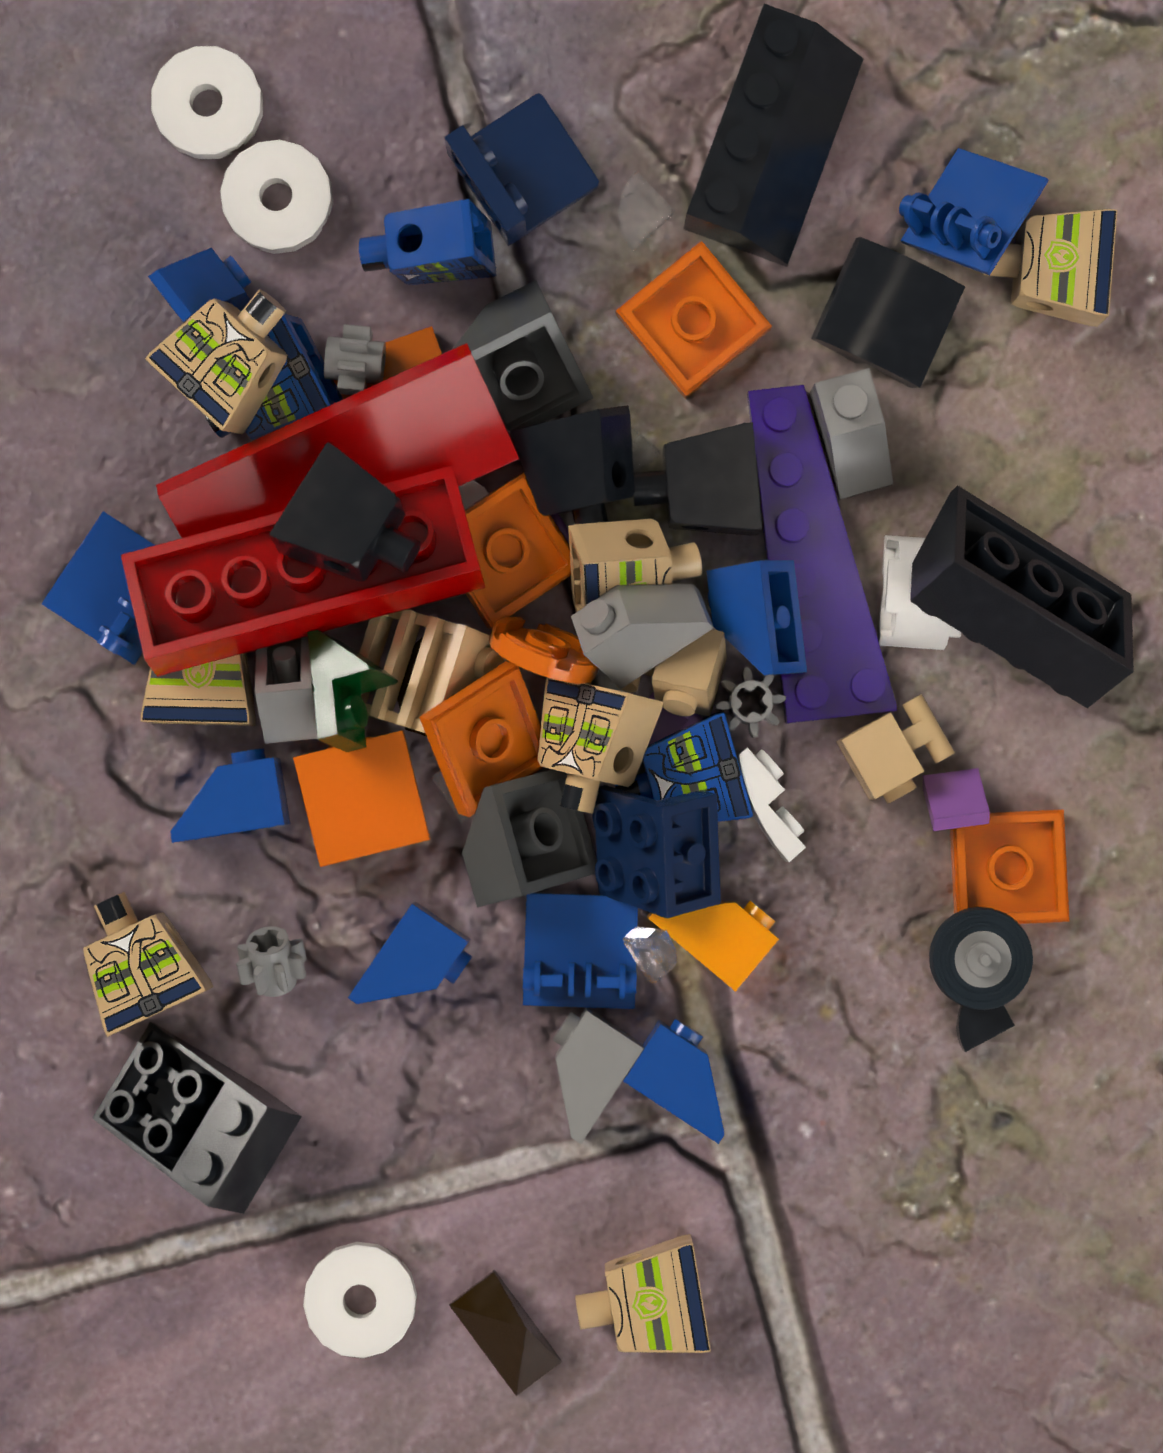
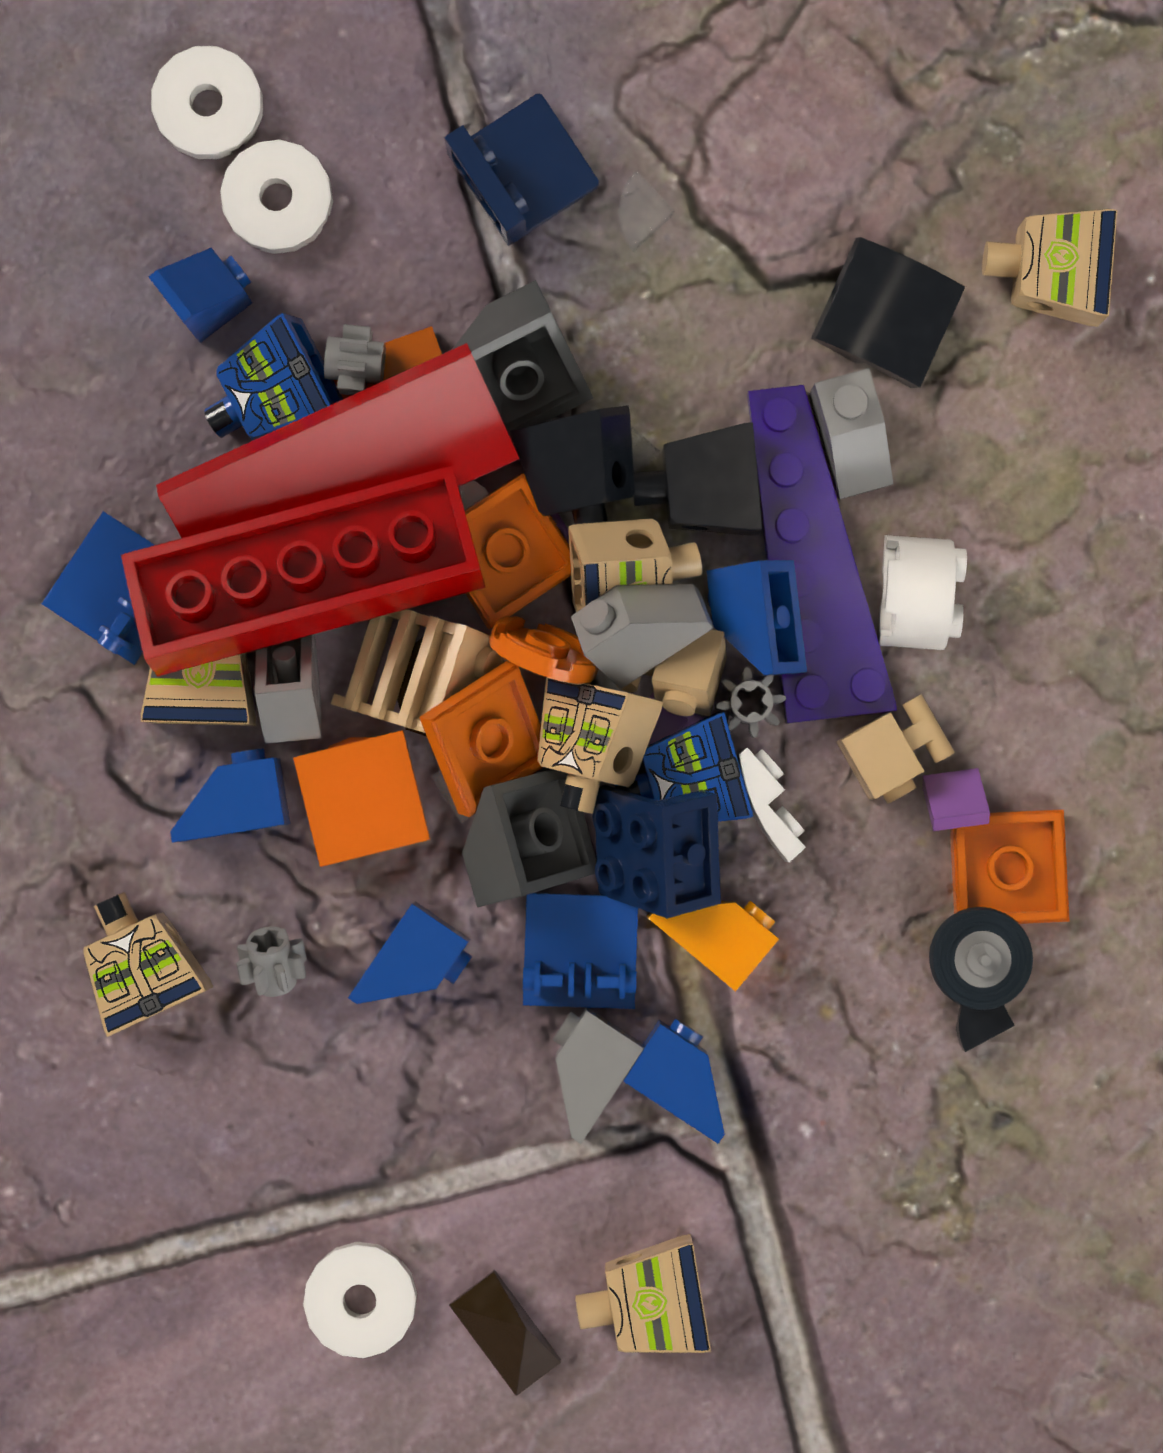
black slope [93,1022,302,1214] -> none
torso [145,289,287,434] -> none
black torso [269,442,421,582] -> none
dark green slope [307,629,398,752] -> none
blue torso [359,199,496,285] -> none
orange tile [615,241,772,399] -> none
clear tile [623,927,677,983] -> none
black slope [684,3,864,267] -> none
blue hinge [899,148,1049,276] -> none
black slope [910,485,1134,709] -> none

